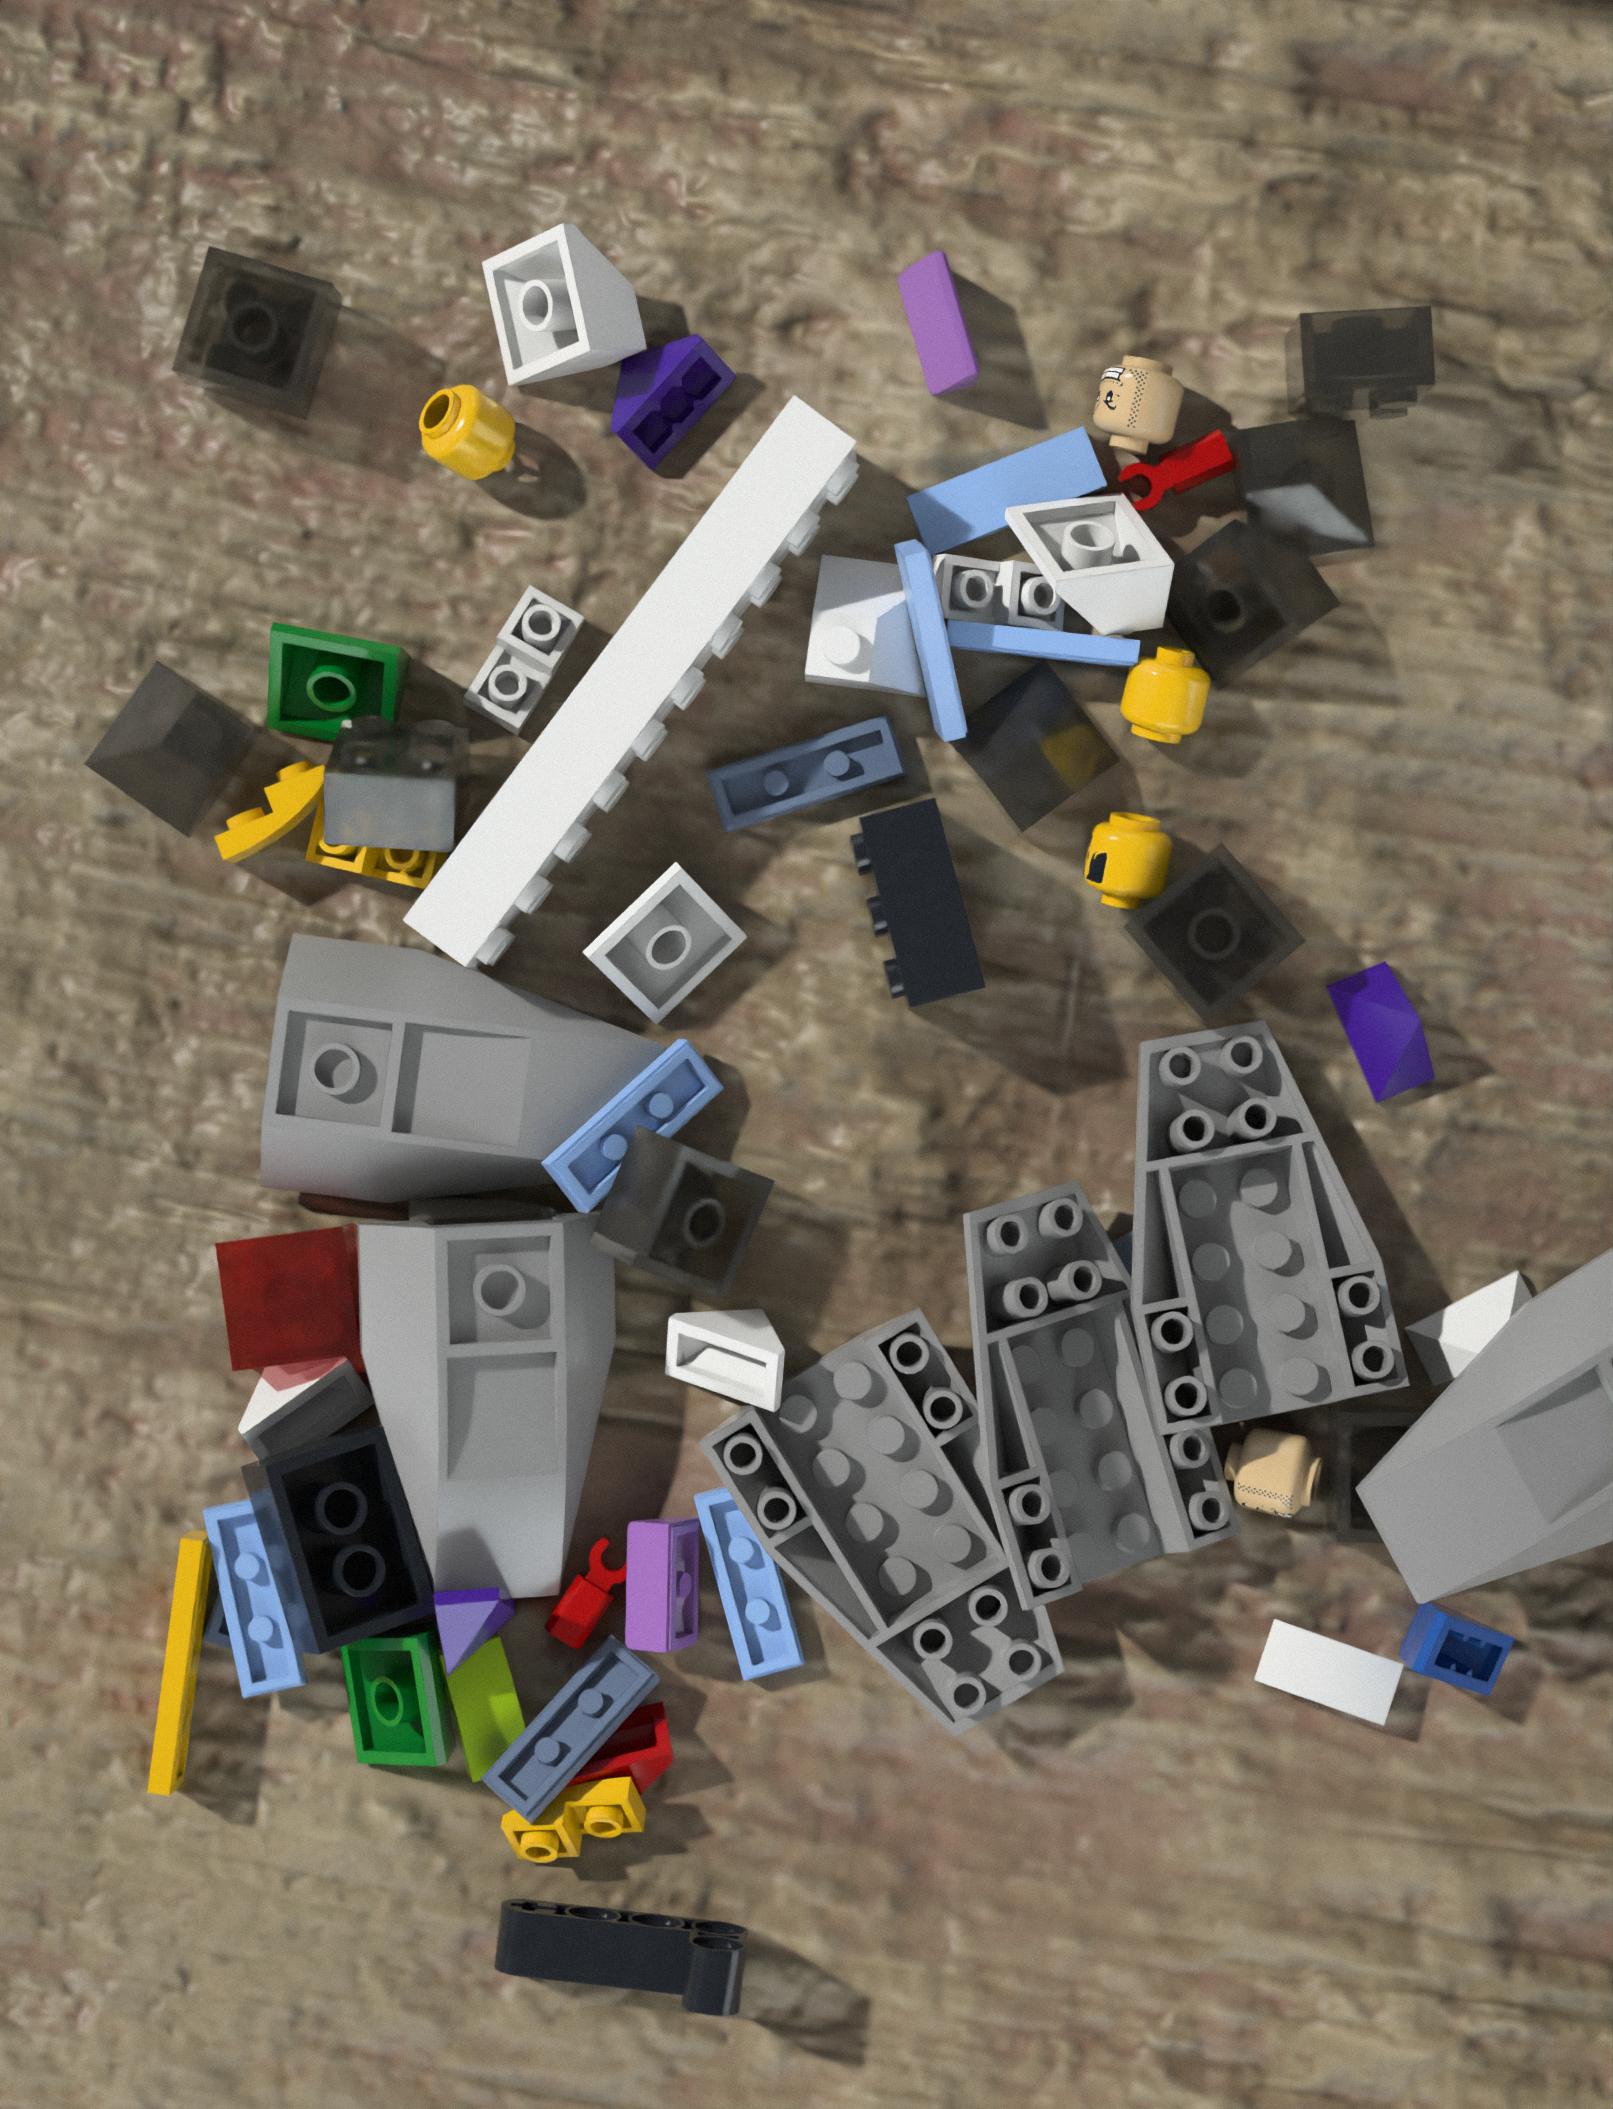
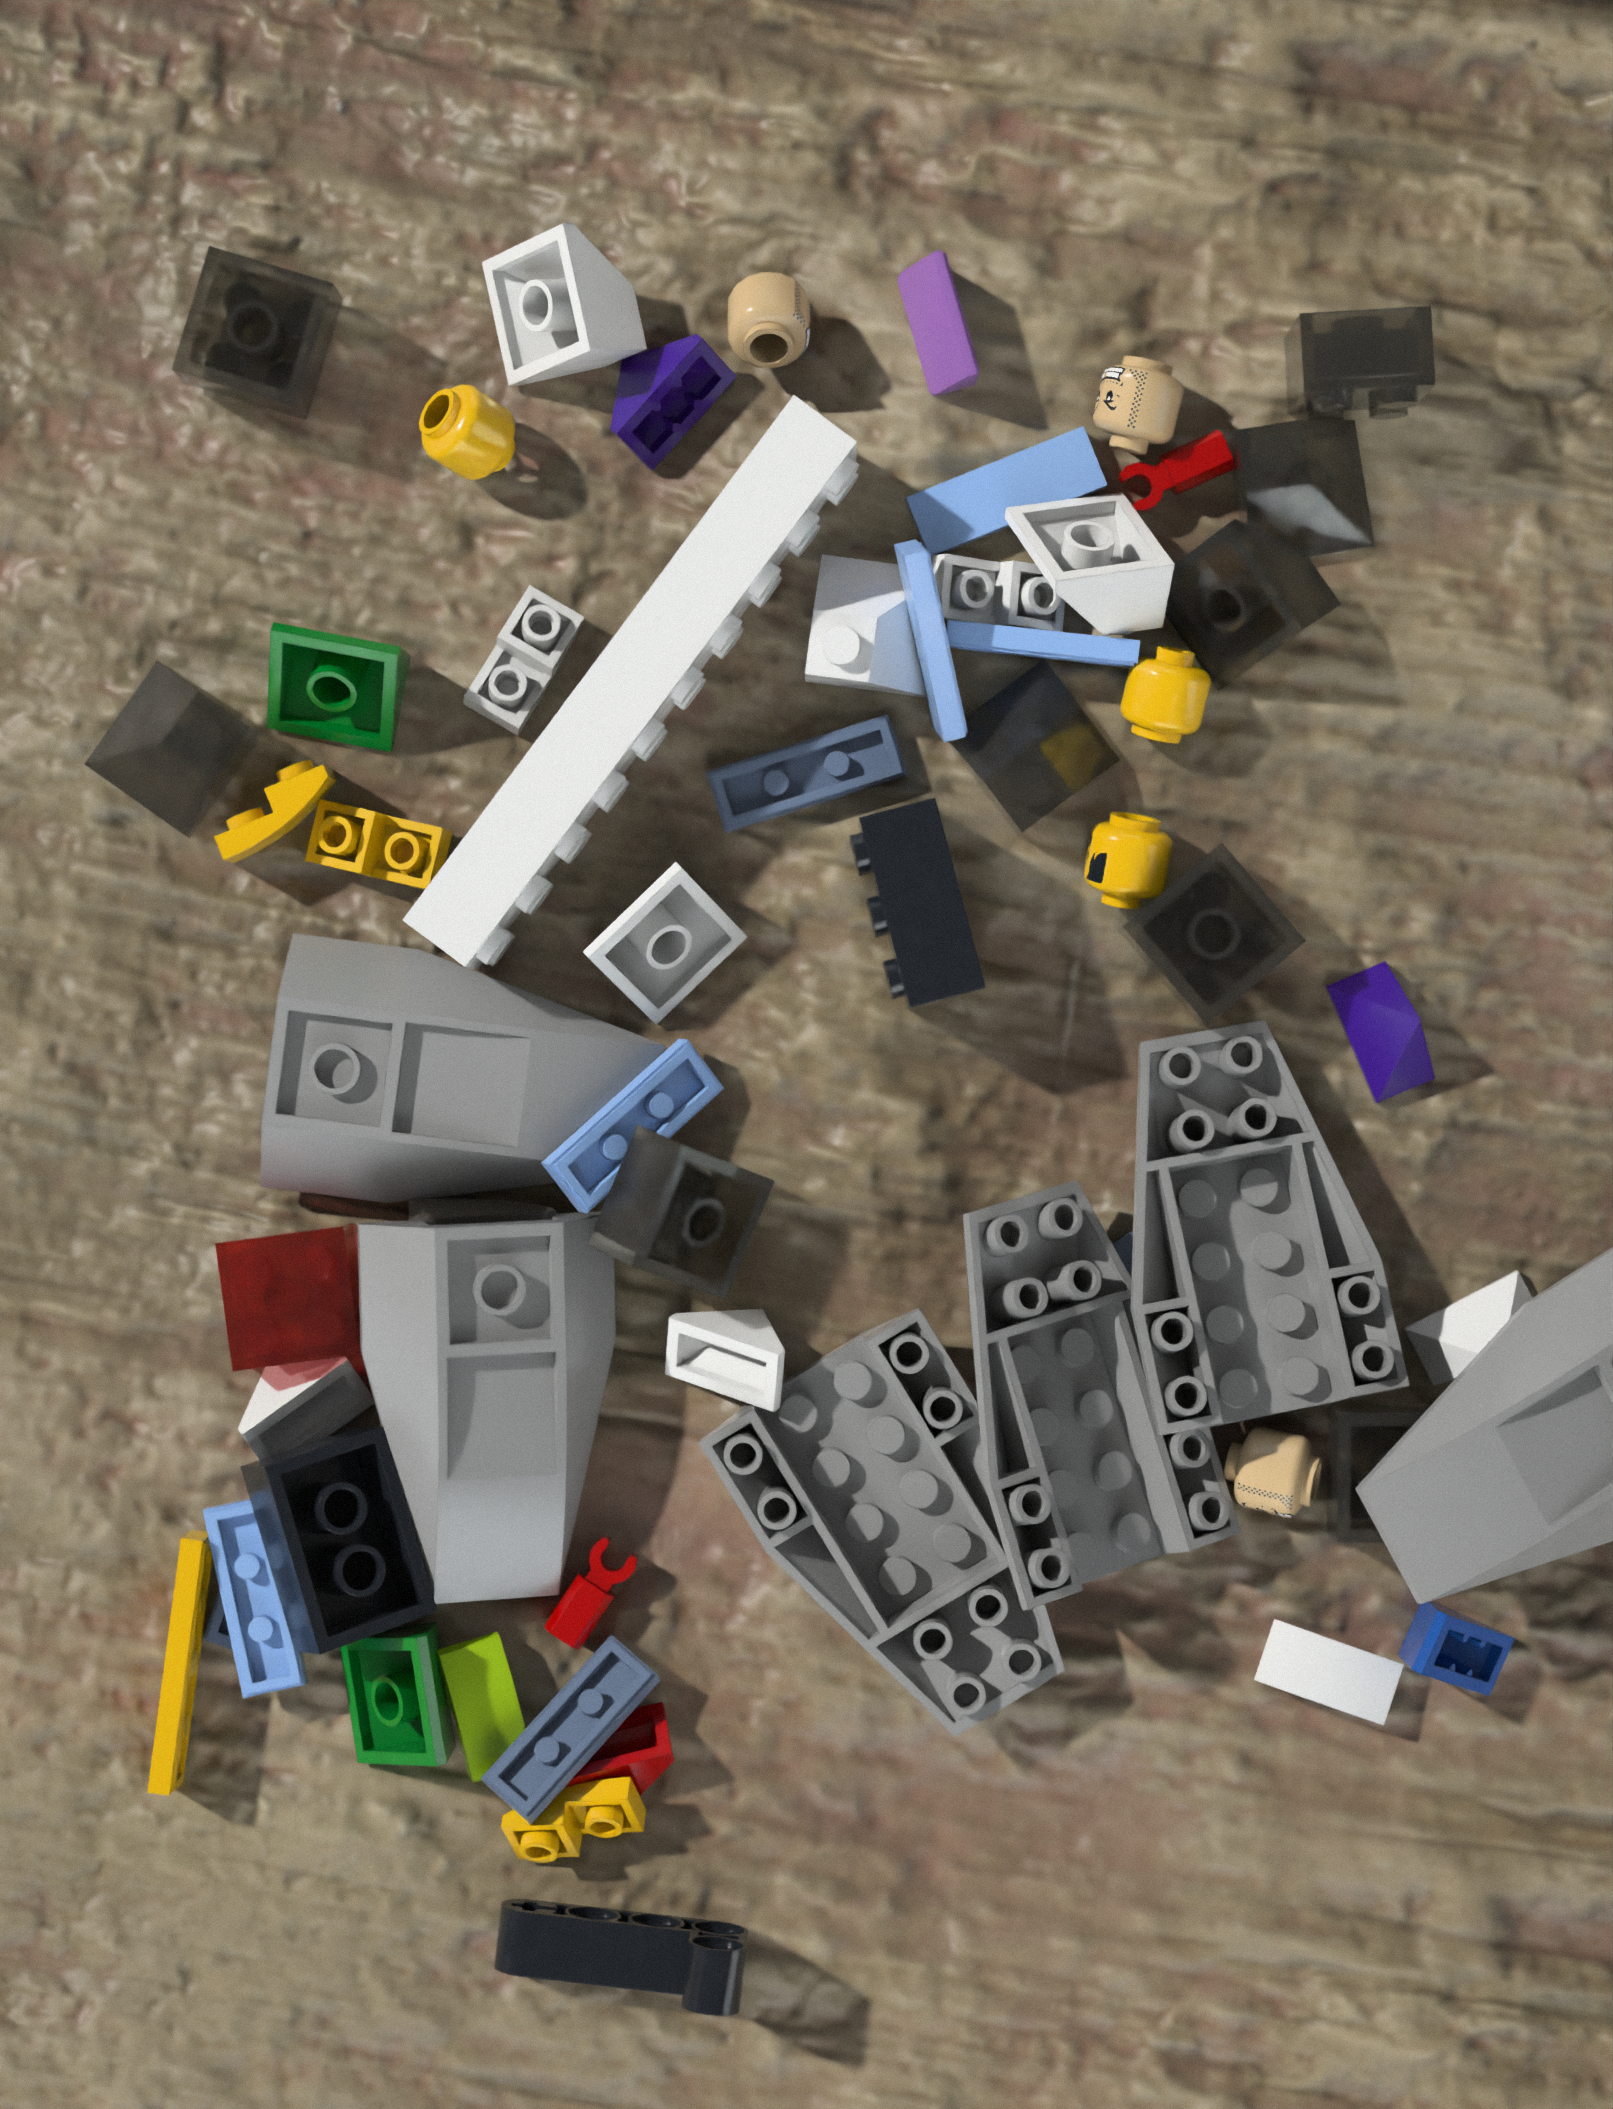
clear smoke brick [324,715,470,852] -> none
slope [434,1587,517,1676] -> none
medium lavender slope [625,1517,700,1653] -> none
light blue tile [694,1486,805,1681] -> none
none -> tan head [727,272,810,368]

